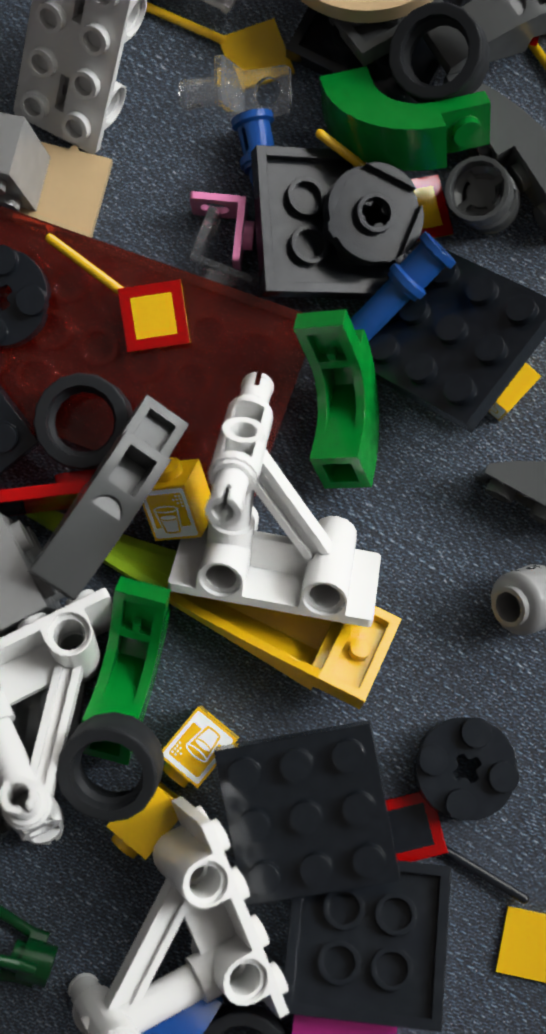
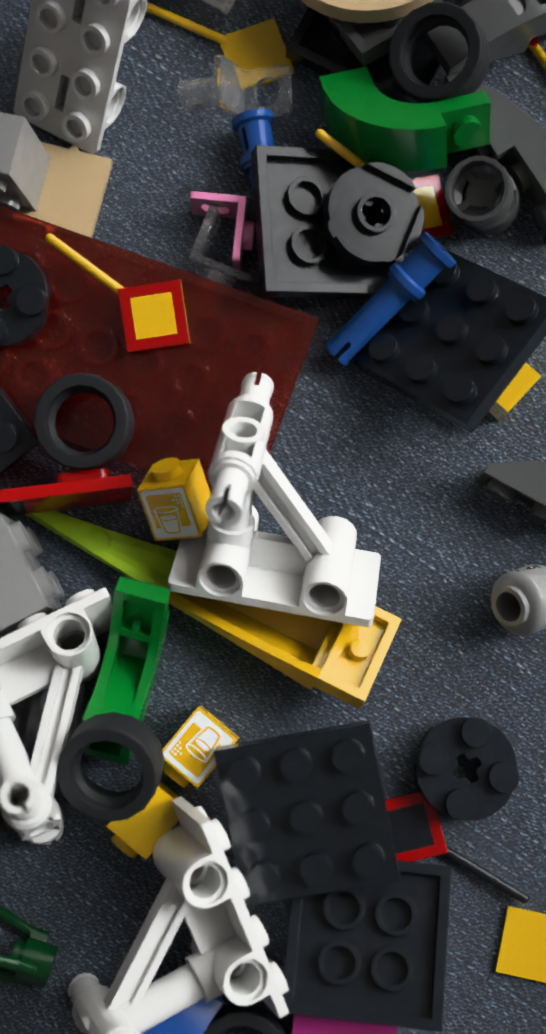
dark grey slope [28,395,189,601] -> none
green arch [293,309,379,489] -> none

